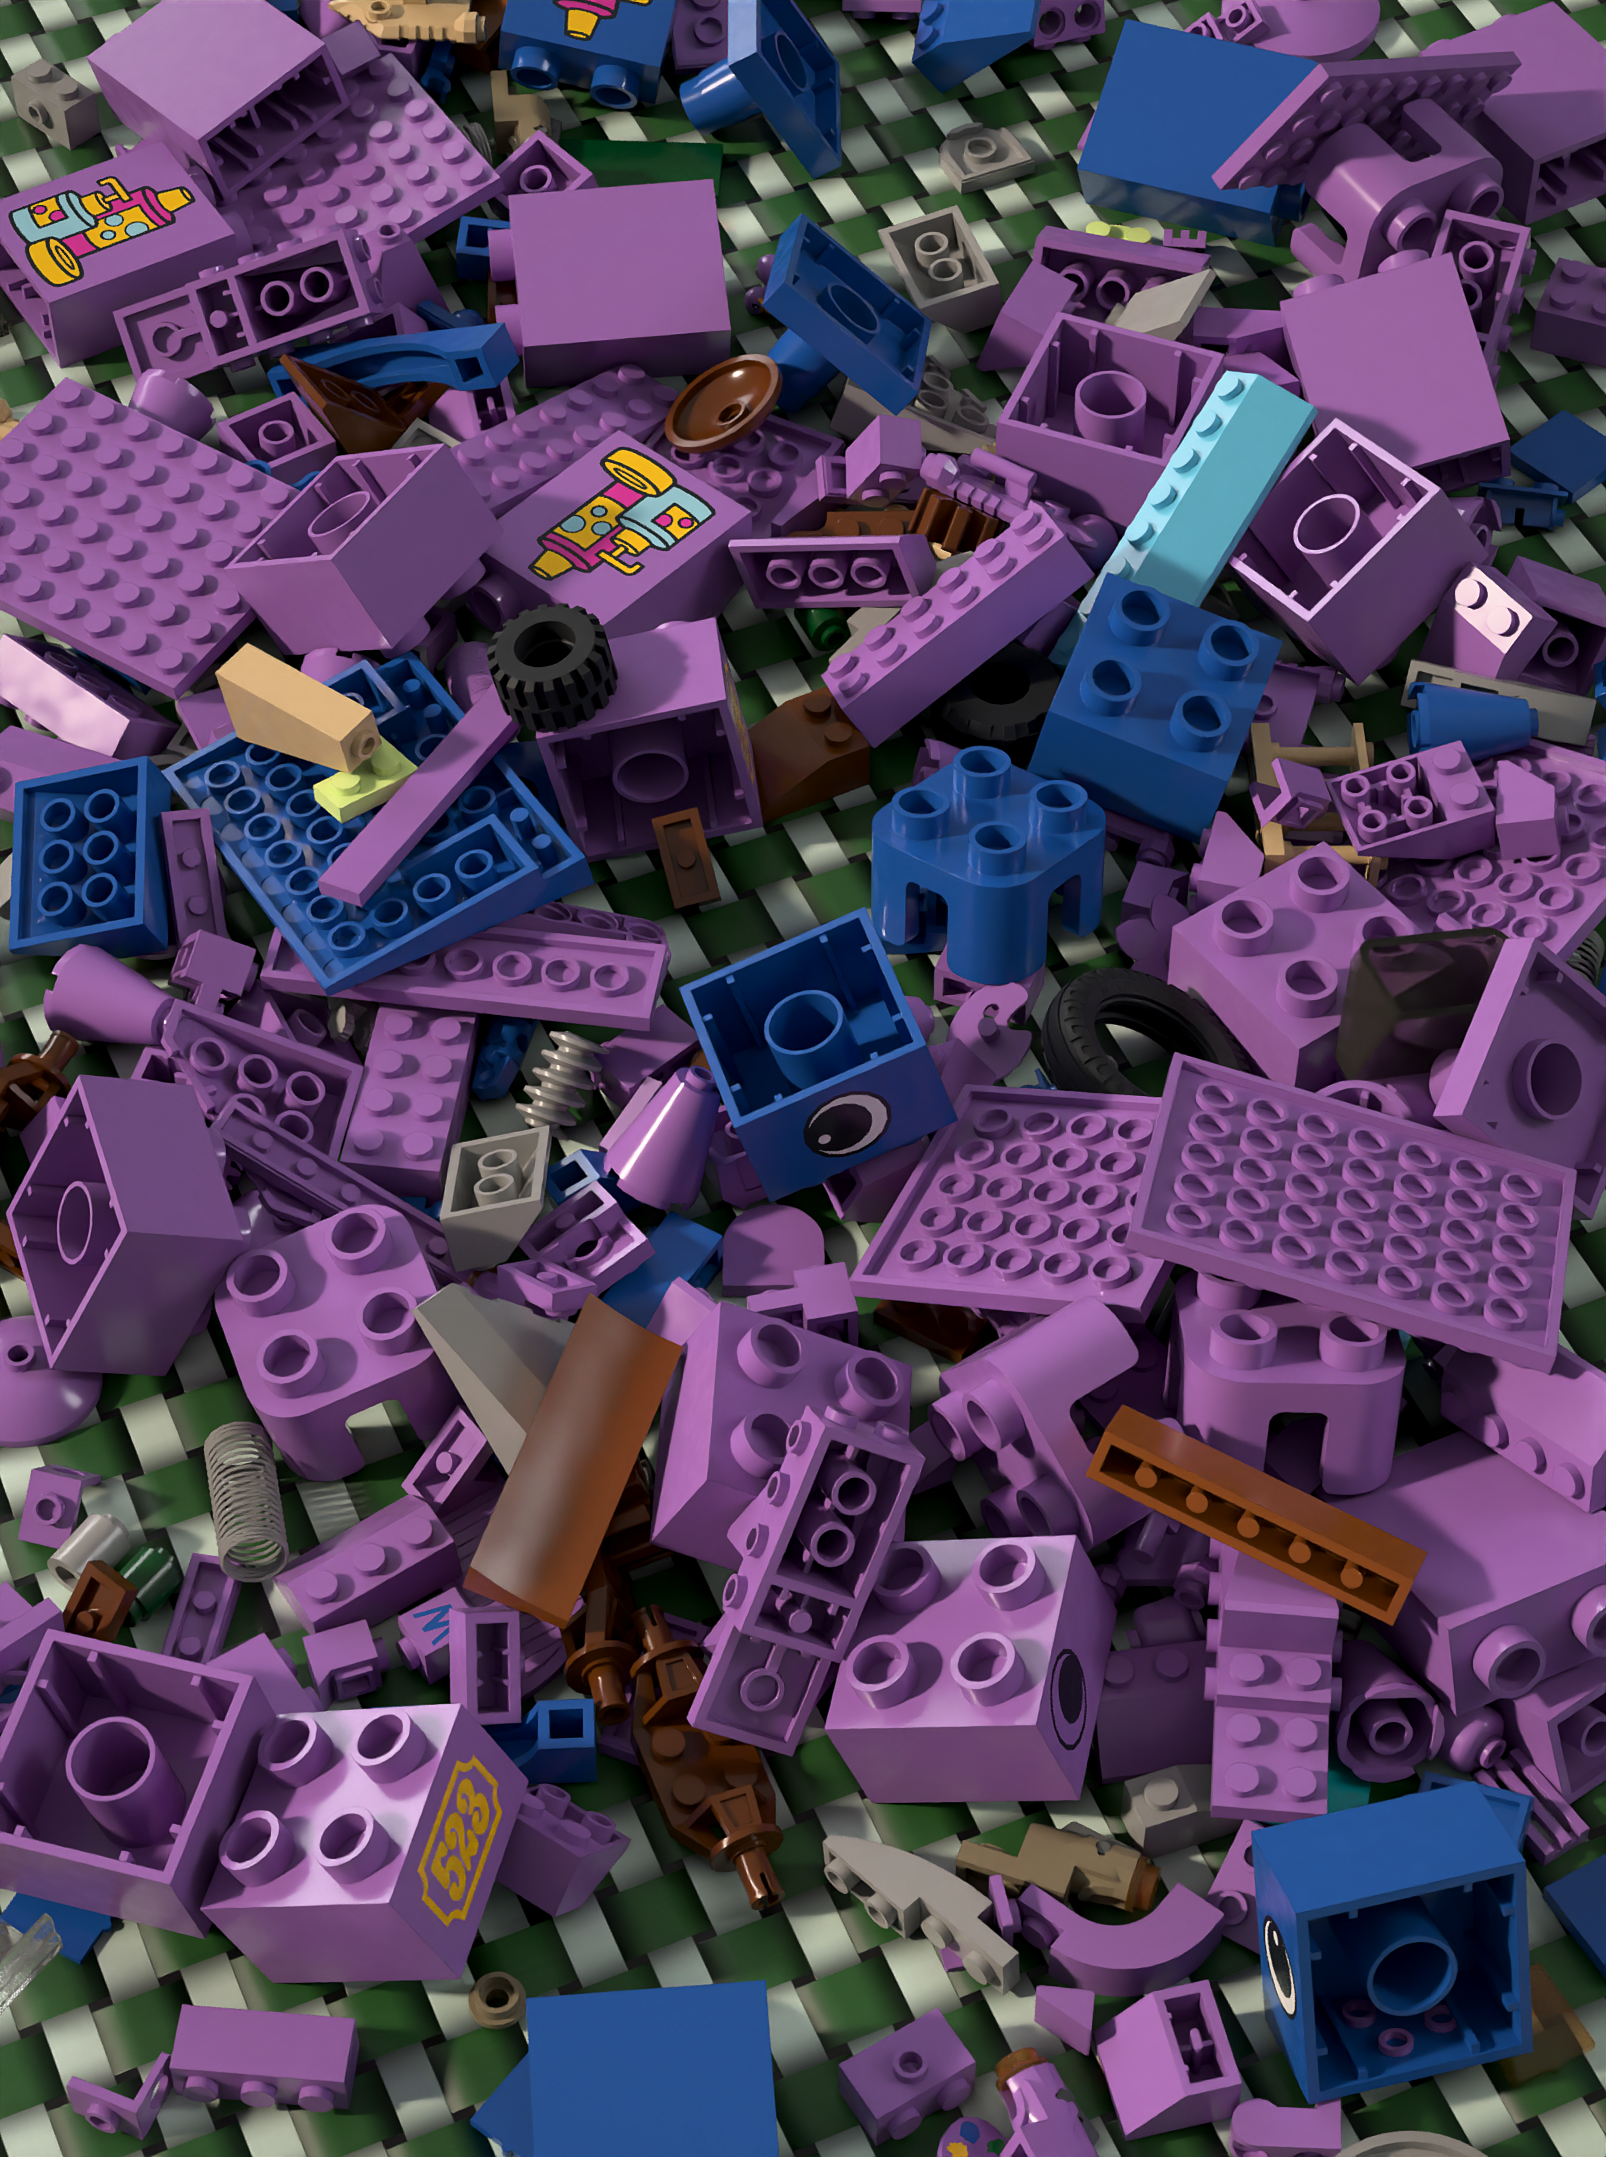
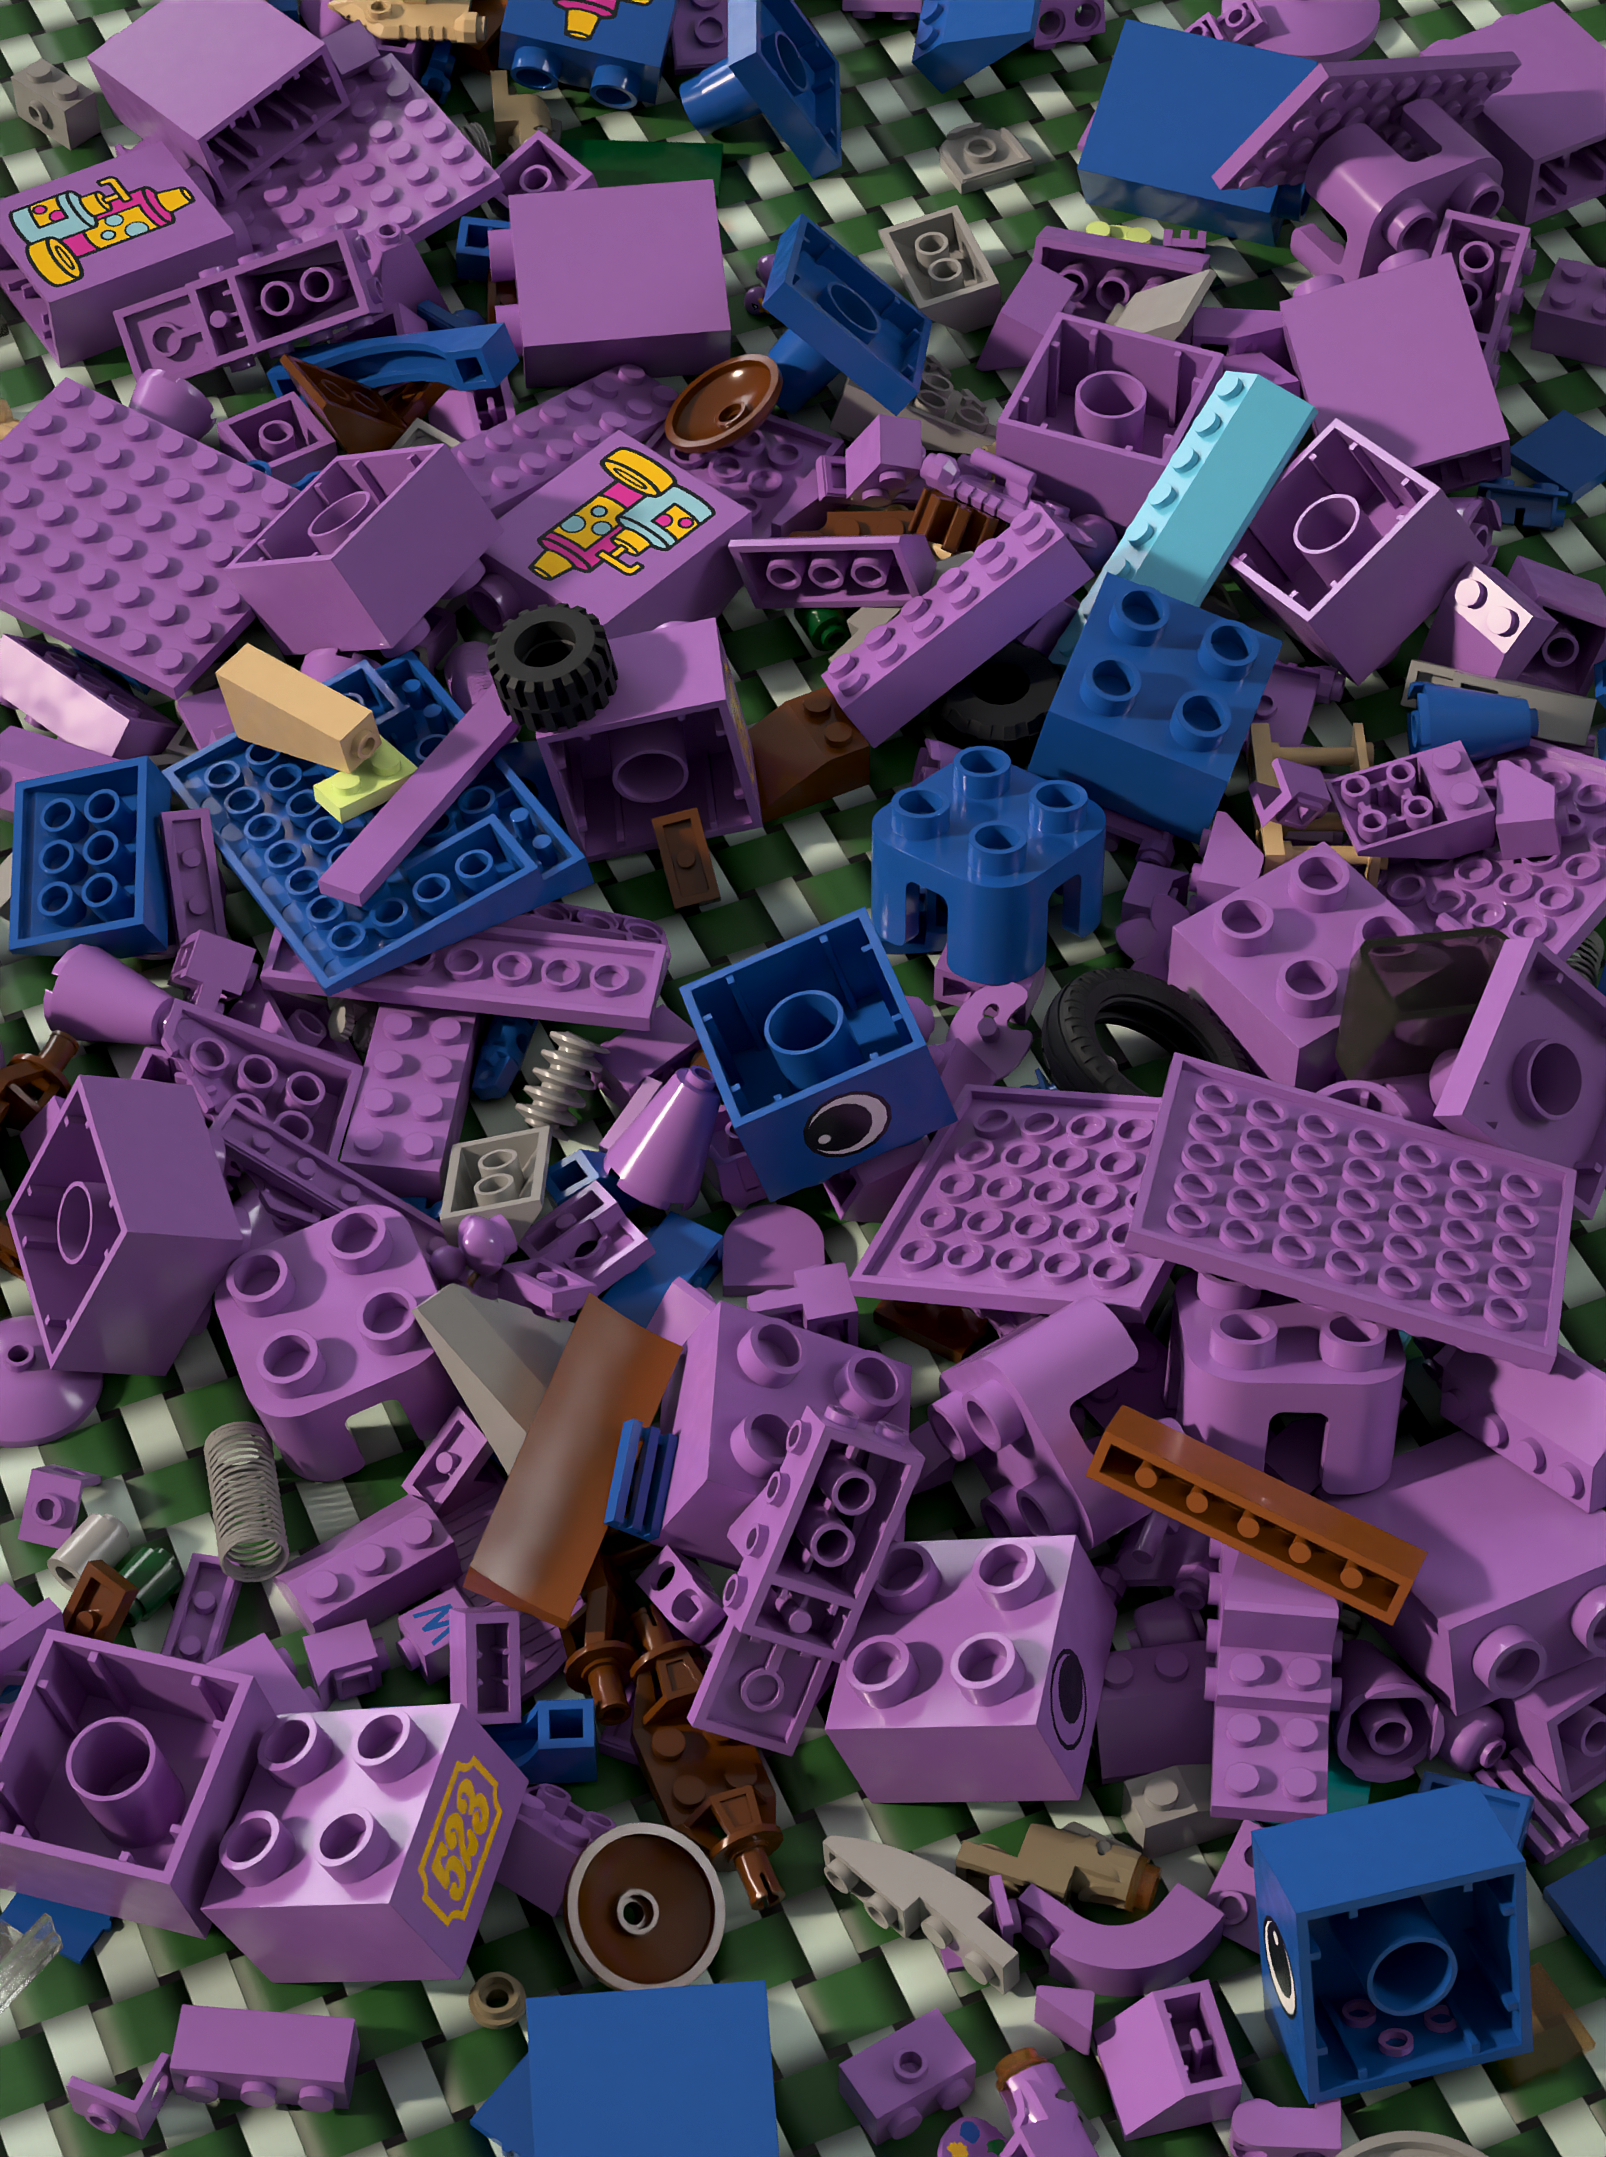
none -> medium lavender animal [429,1214,517,1281]
none -> reddish brown dish [563,1822,725,1991]
none -> blue tile [604,1418,678,1542]
none -> medium lavender leg [635,1544,727,1645]

